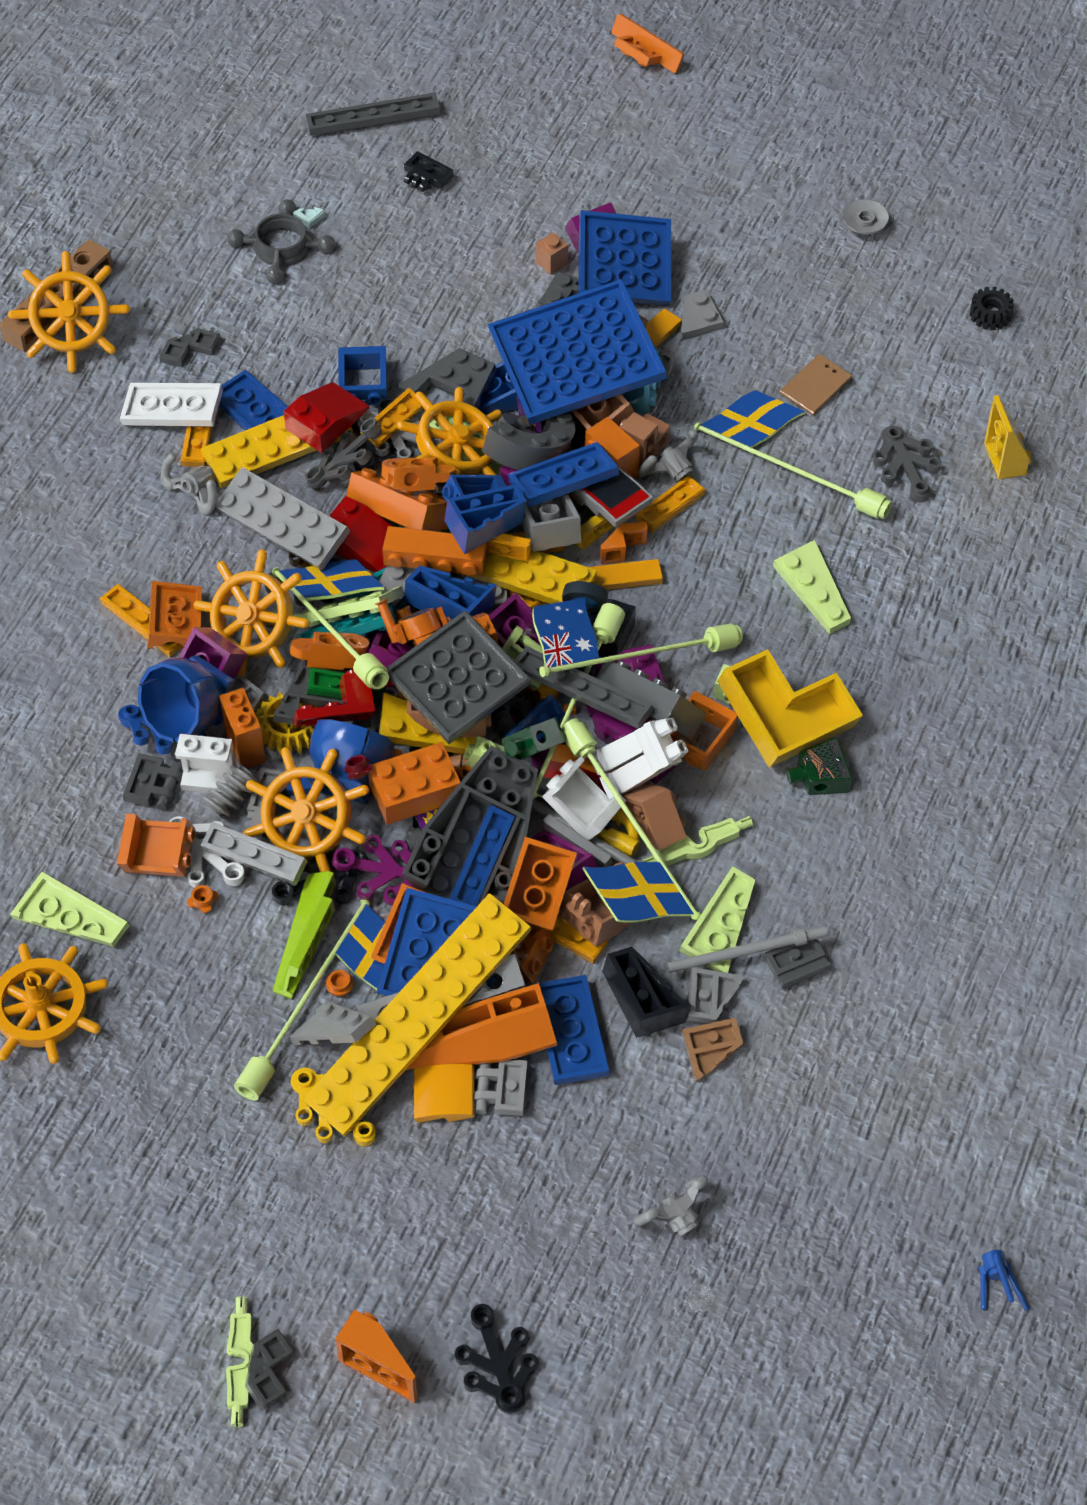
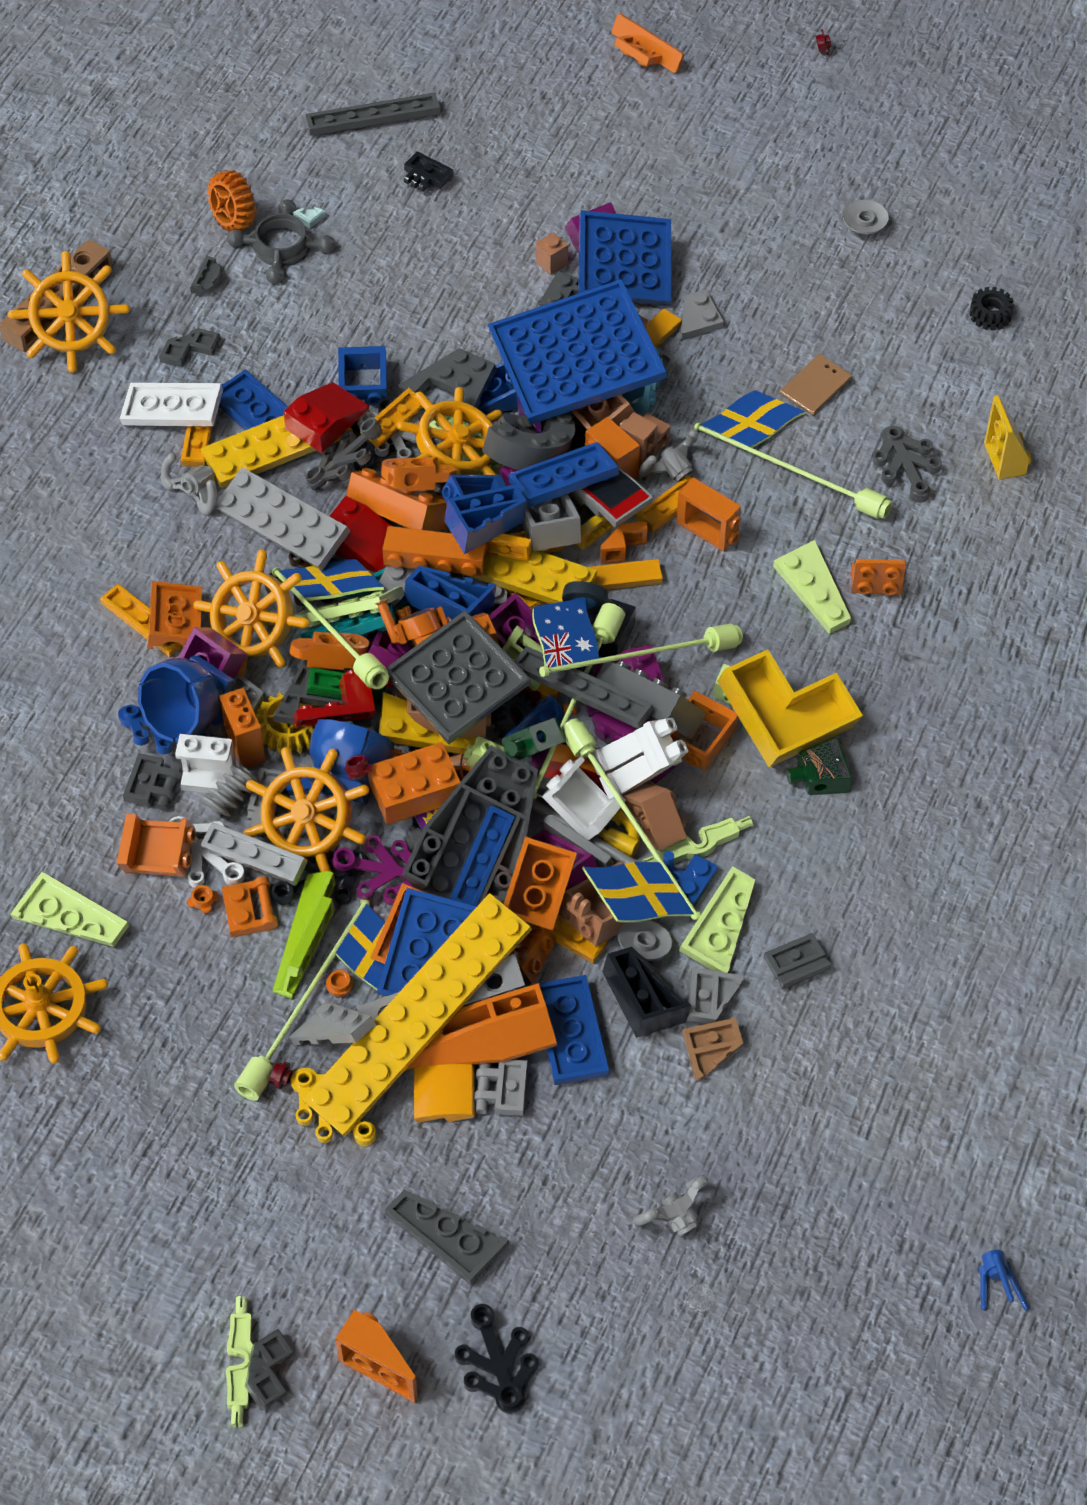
light grey bar [667,926,827,973] -> none
none -> dark grey plate [190,255,222,294]
none -> orange gear [206,170,257,232]
none -> orange plate [222,876,278,937]
none -> dark red plate [270,1061,293,1089]
none -> dark grey wing [385,1190,509,1285]
none -> light grey dish [618,920,672,961]
none -> blue plate [663,851,718,907]
none -> orange window [676,477,742,552]
none -> dark red plate [815,29,832,55]
none -> orange bracket [851,559,906,595]

